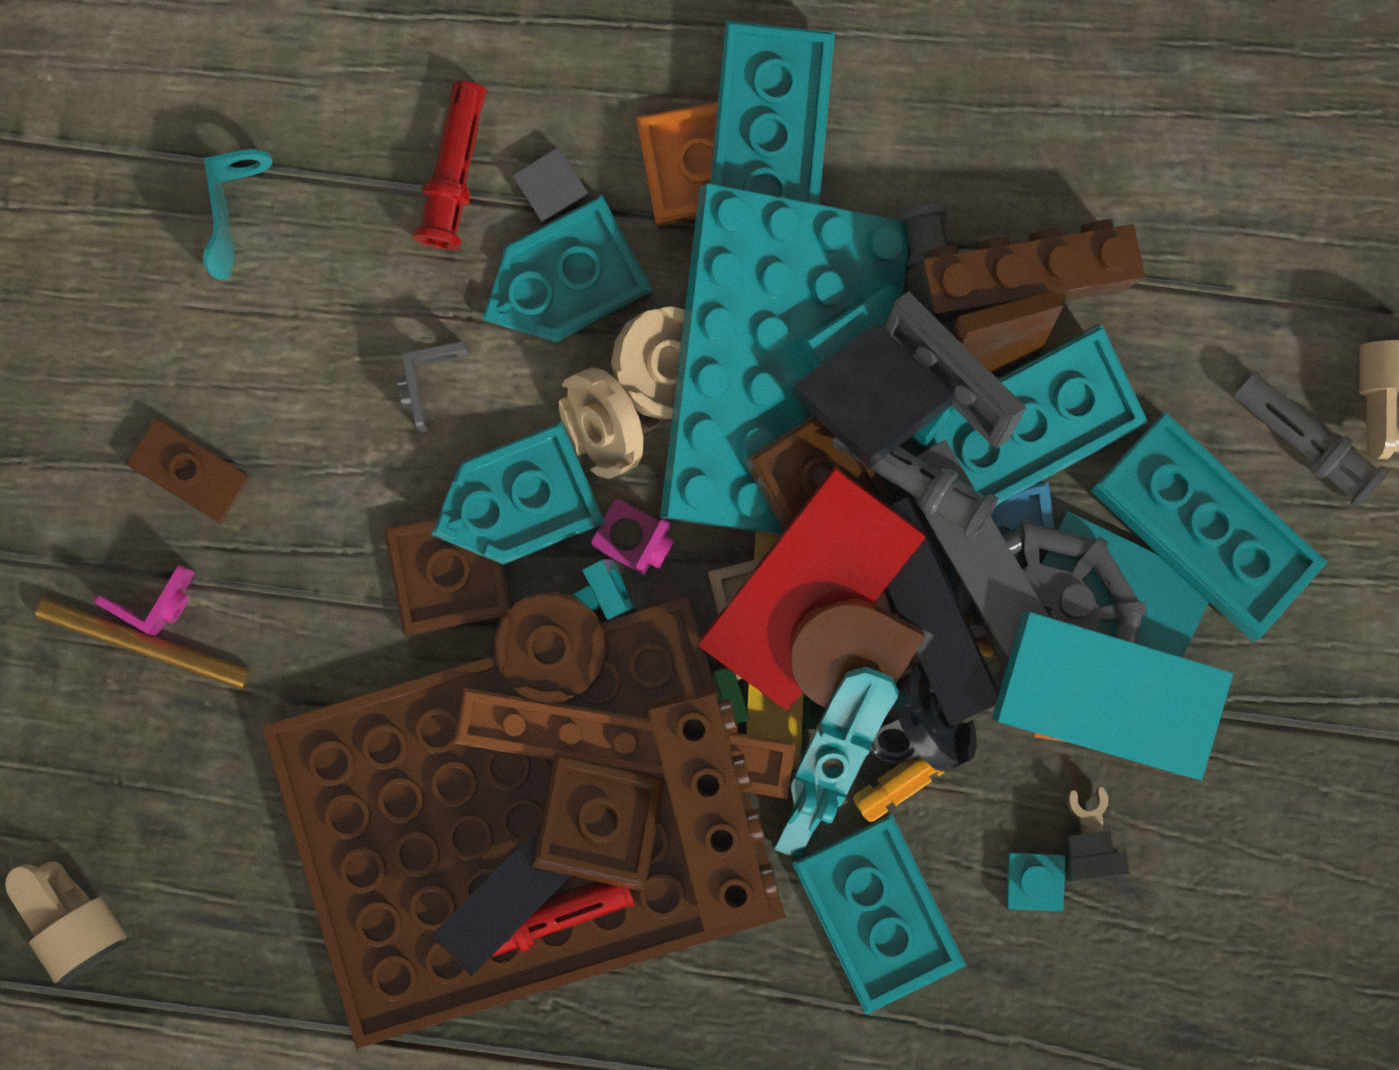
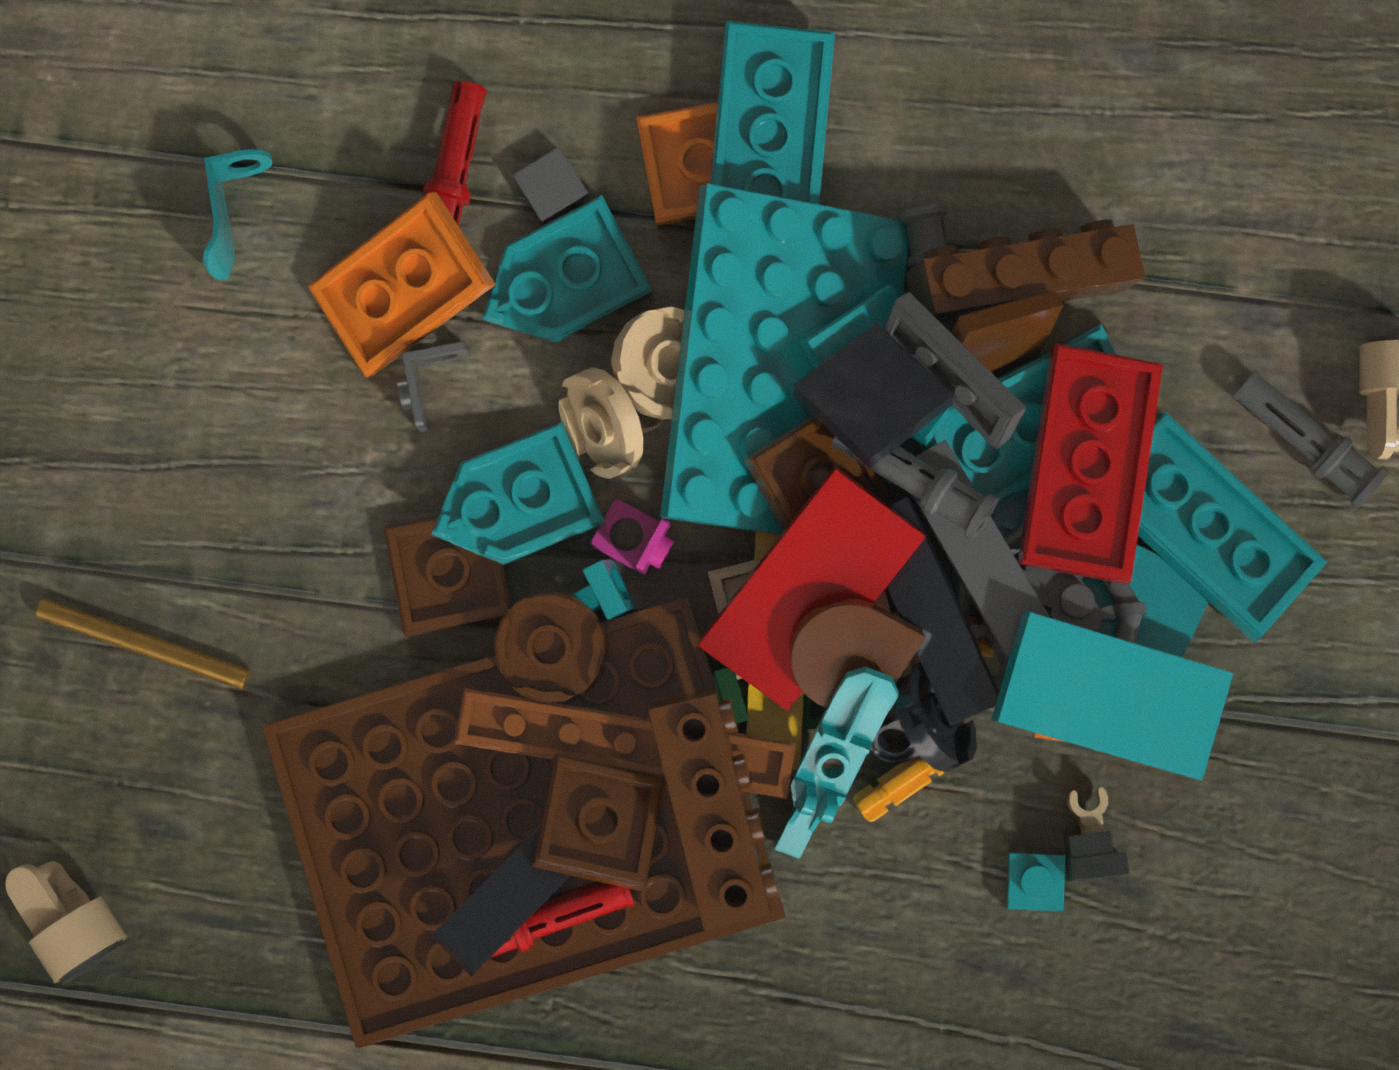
dark pink bracket [93,565,195,636] -> none
reddish brown plate [126,419,251,524] -> none
teal tile [792,814,966,1015] -> none
none -> orange tile [307,192,496,377]
none -> red tile [1018,343,1163,584]

